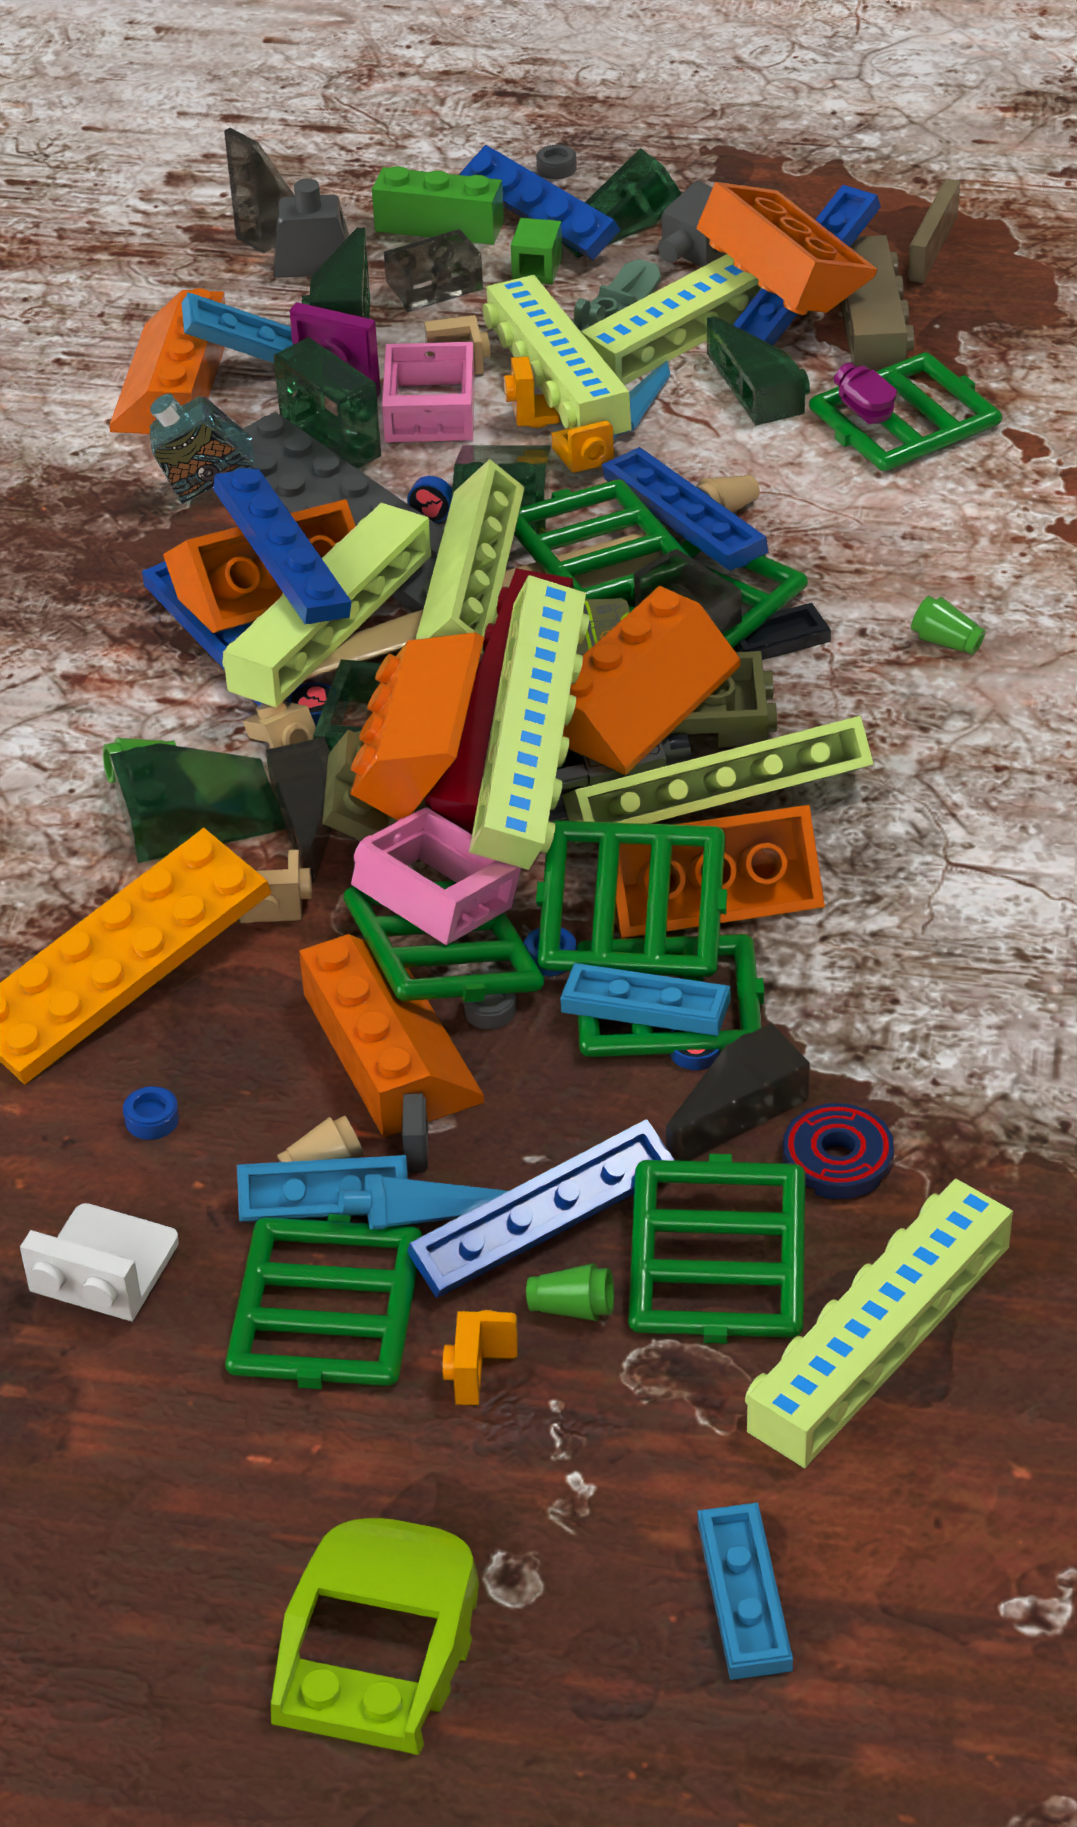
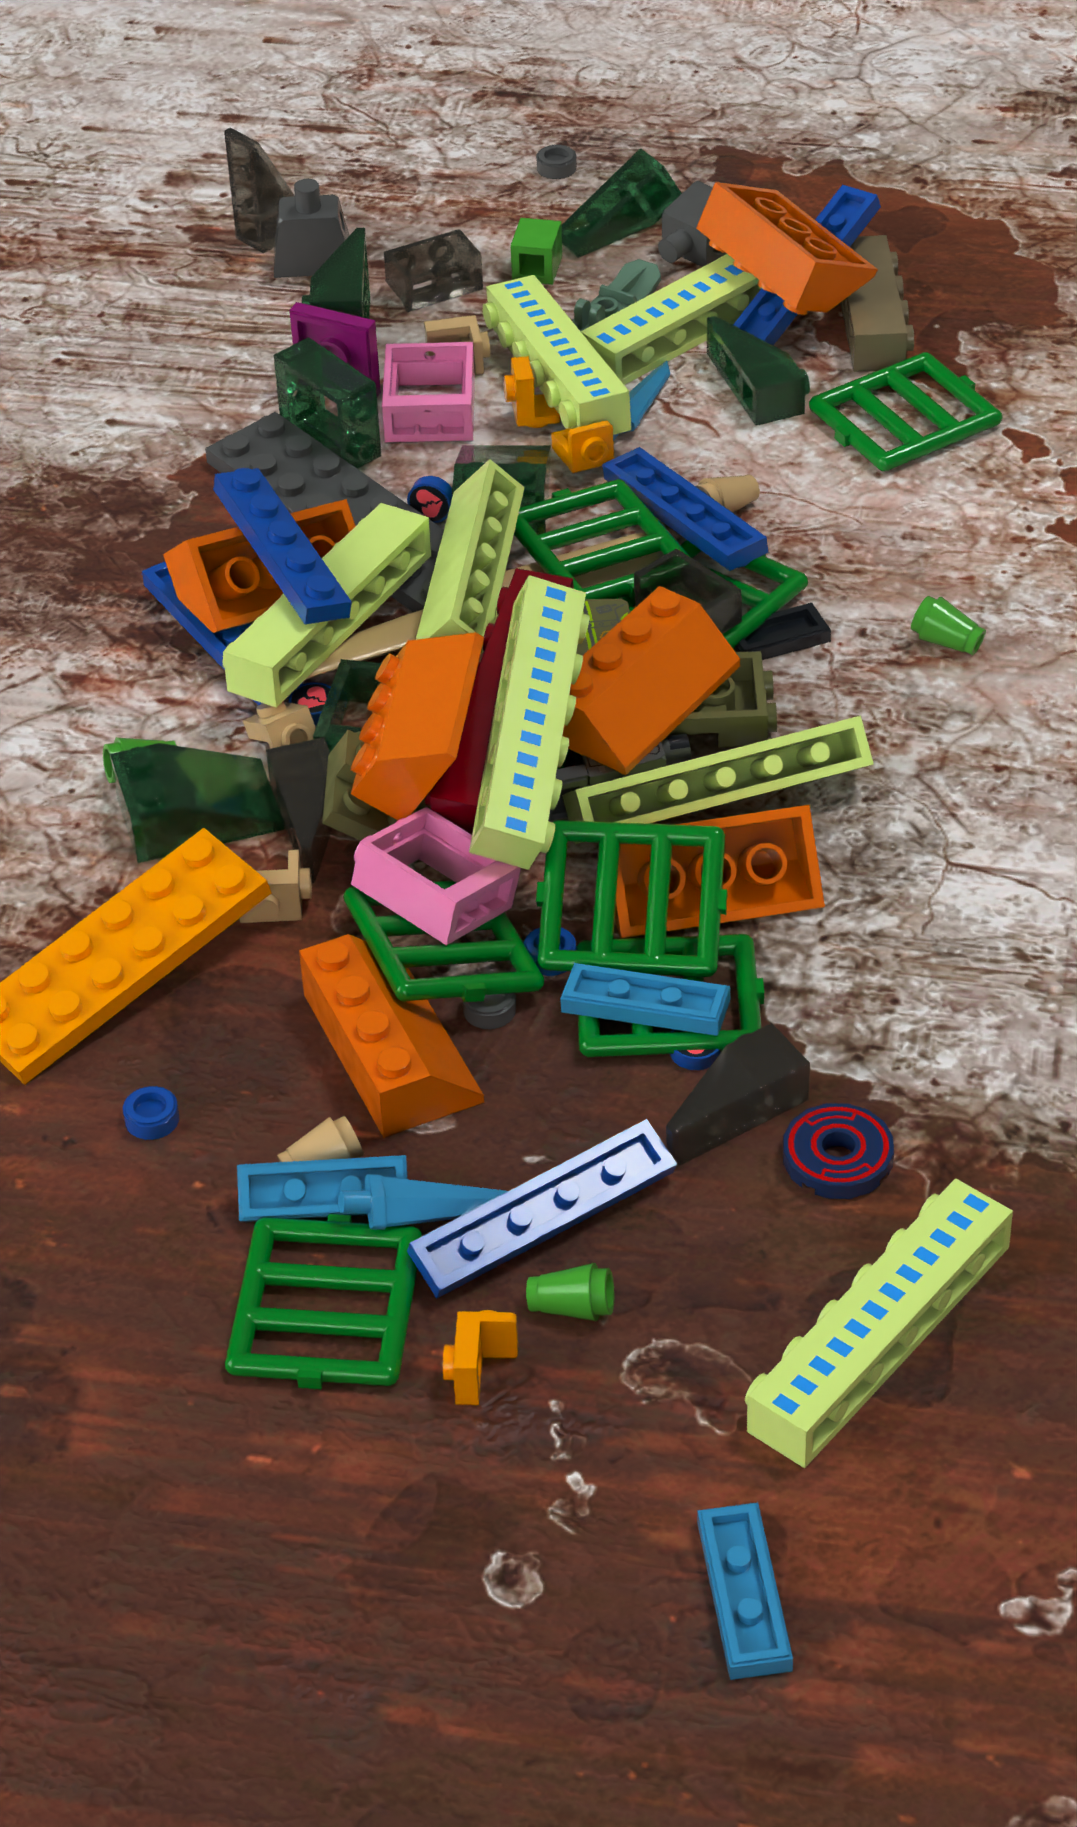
white bracket [20,1203,179,1322] -> none
orange slope [109,288,226,435] -> none
torso [150,394,254,504] -> none
dark azure tile [181,292,295,370] -> none
lime slope [271,1518,479,1755] -> none
bright green brick [372,166,504,245] -> none
dark grey tile [402,1093,428,1173] -> none
blue plate [459,144,620,260] -> none
green bar [628,1154,806,1344] -> none
magenta arm [834,362,897,424] -> none
dark tan tile [908,179,960,283] -> none

